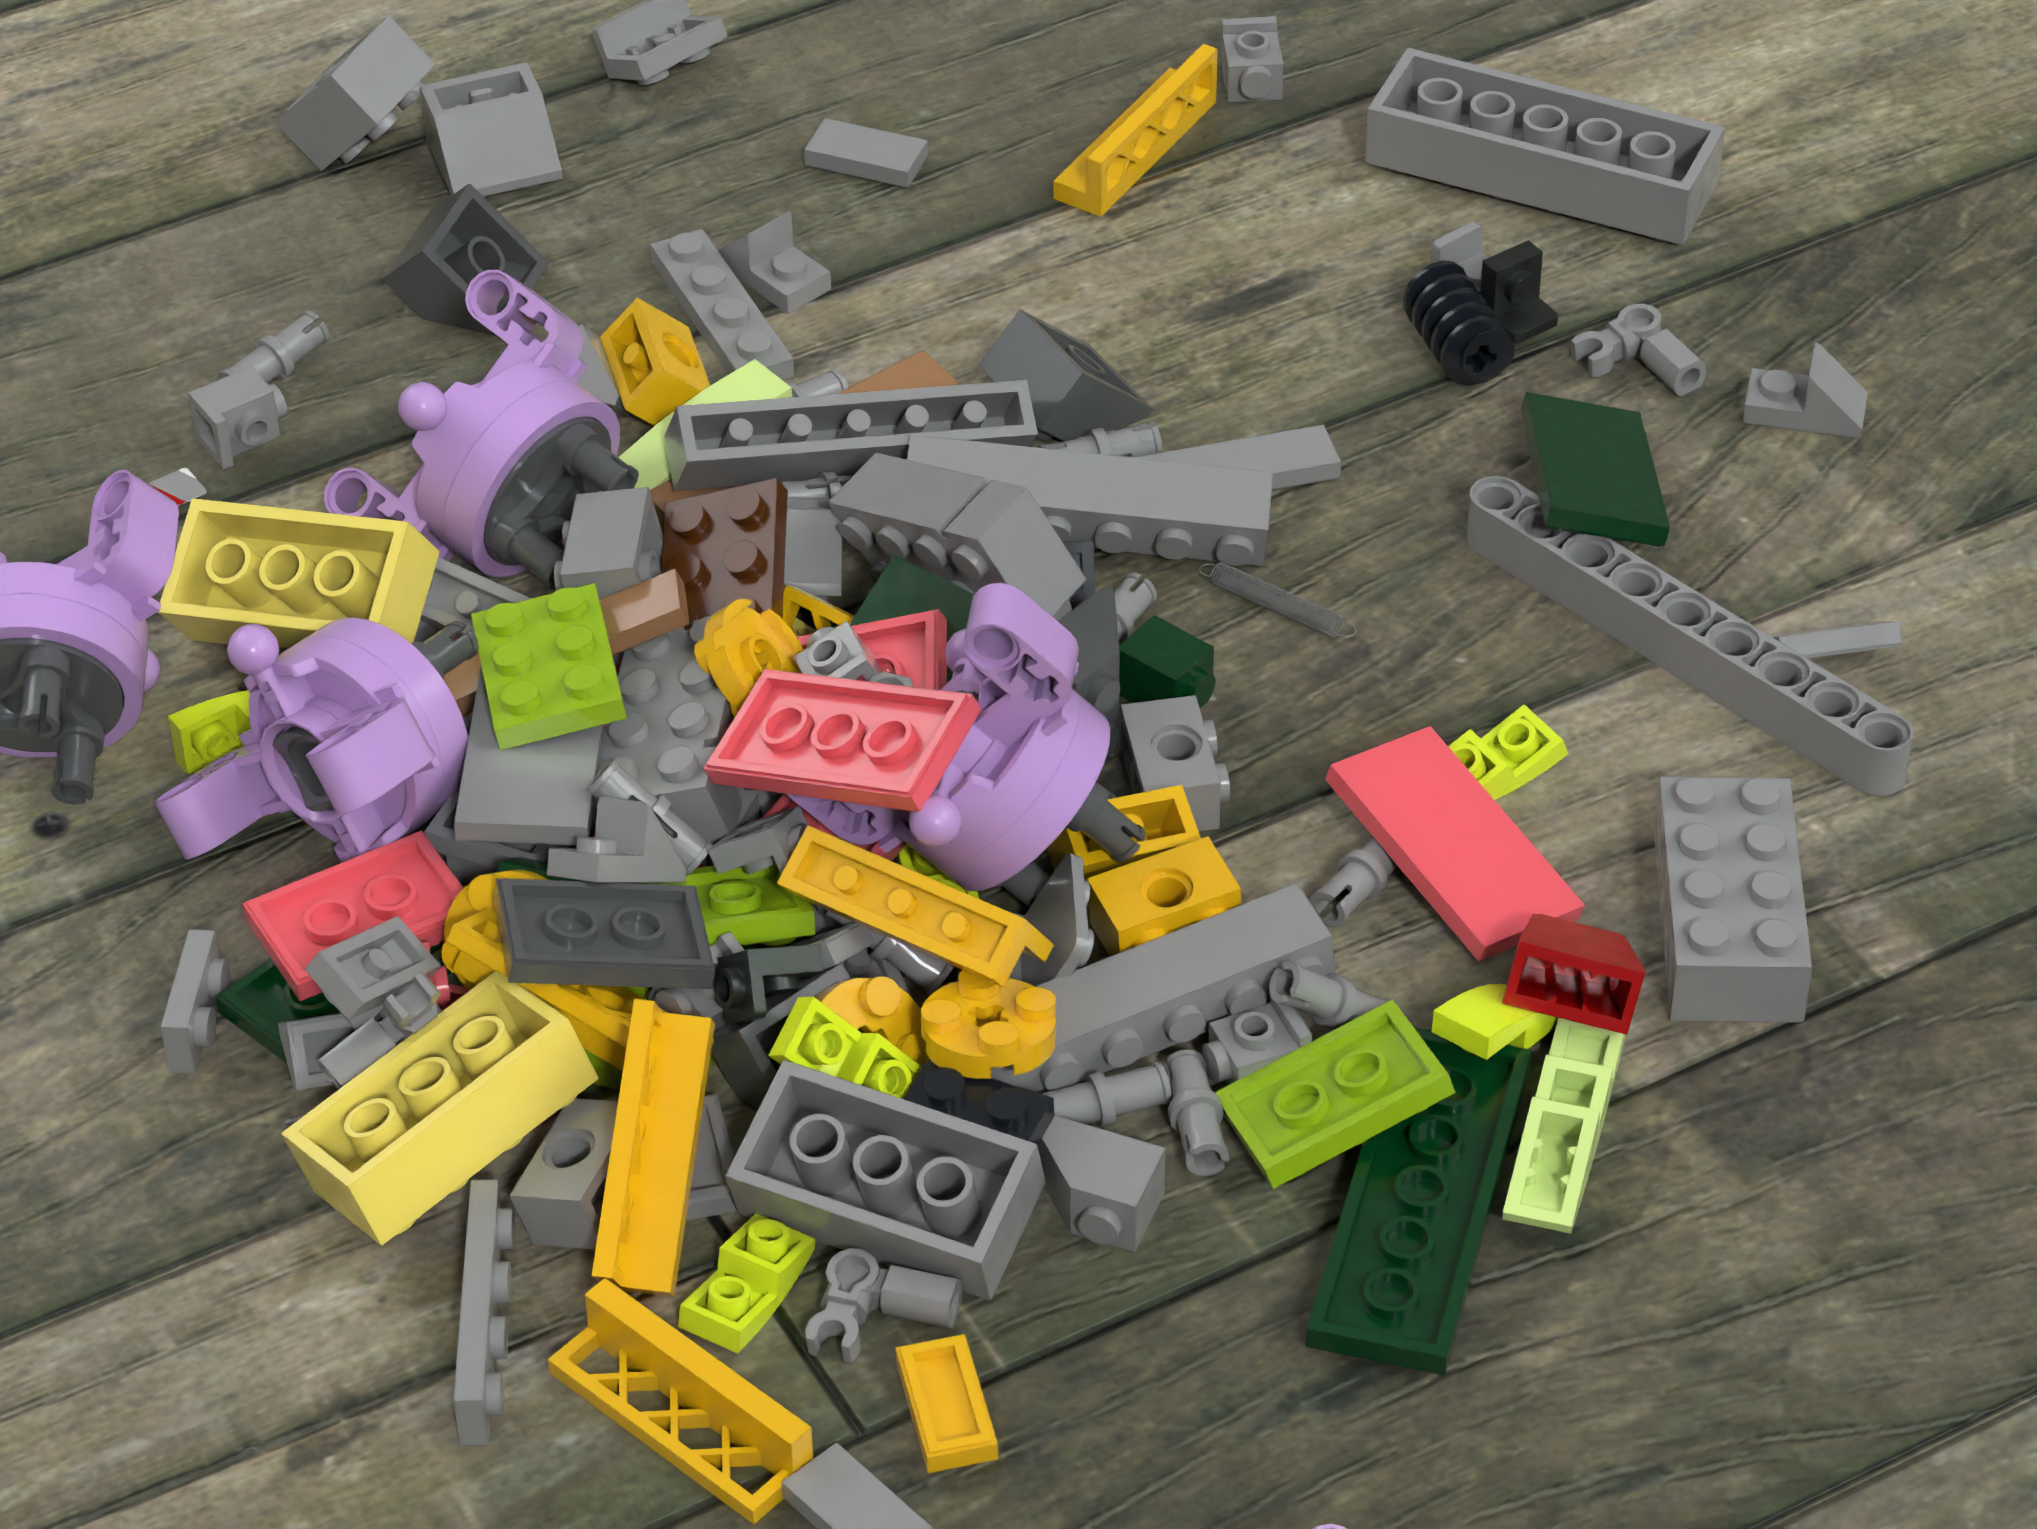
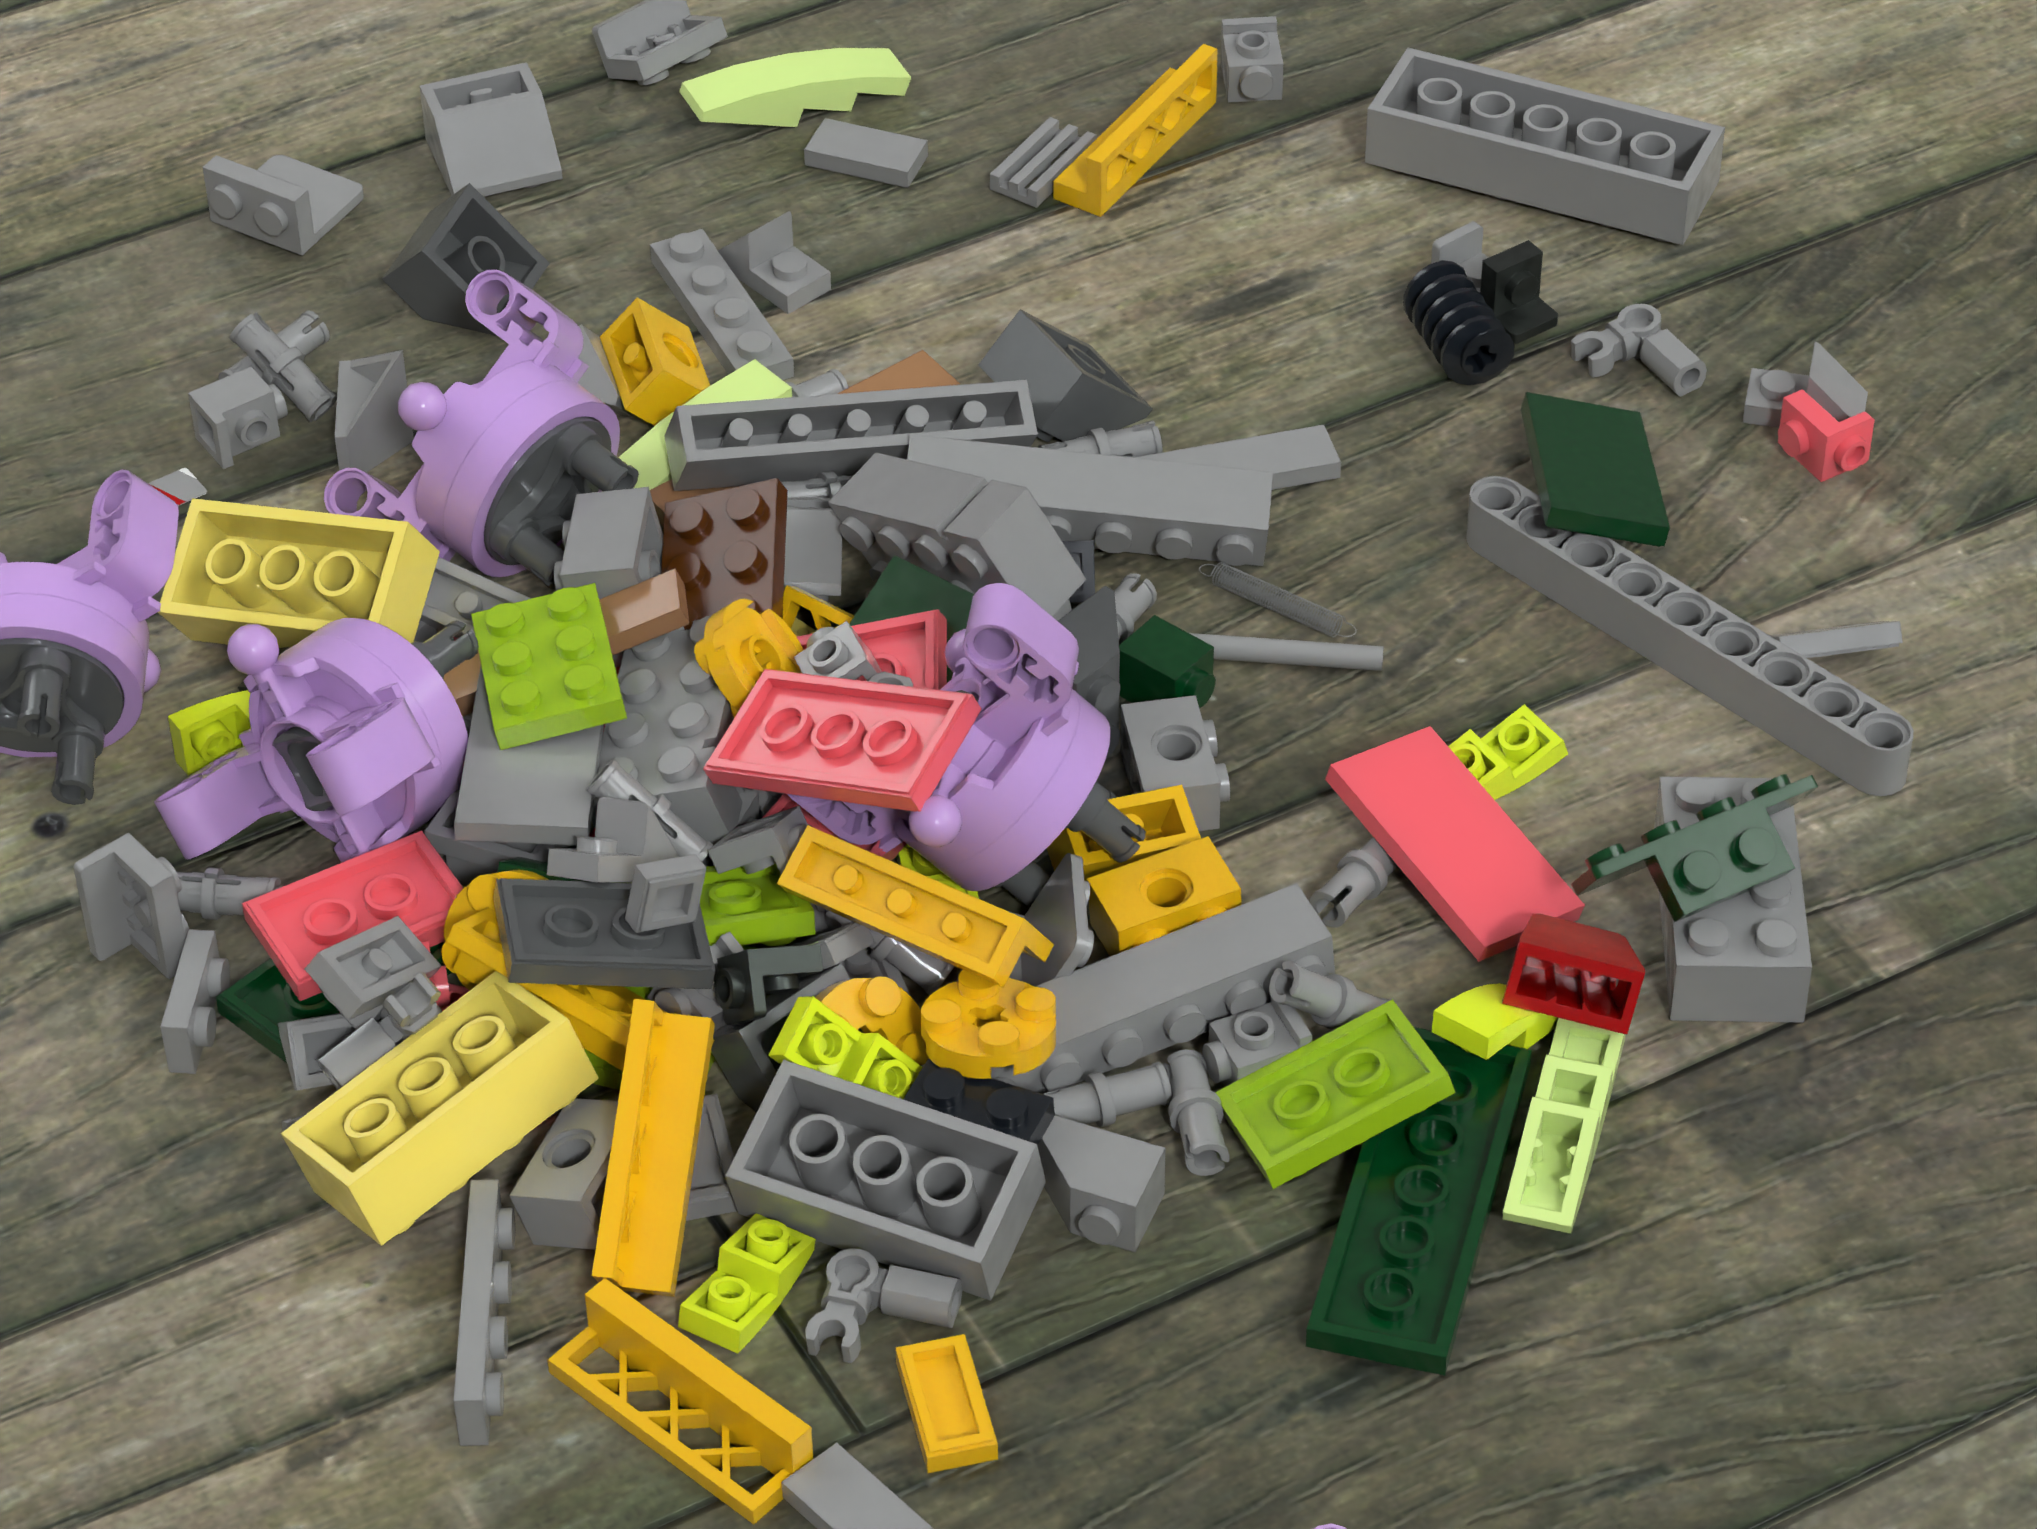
light grey brick [275,15,435,171] -> none
none -> light grey bracket [74,832,189,979]
none -> light grey pin [176,867,282,920]
none -> light grey bracket [203,155,364,255]
none -> light grey pin [229,312,337,422]
none -> light grey slope [335,350,414,473]
none -> light grey tile [625,854,706,933]
none -> yellowish green slope [679,48,911,127]
none -> light grey tile [990,117,1097,208]
none -> light grey bar [1136,629,1384,671]
none -> bracket [1571,774,1818,922]
none -> coral bracket [1777,389,1875,482]

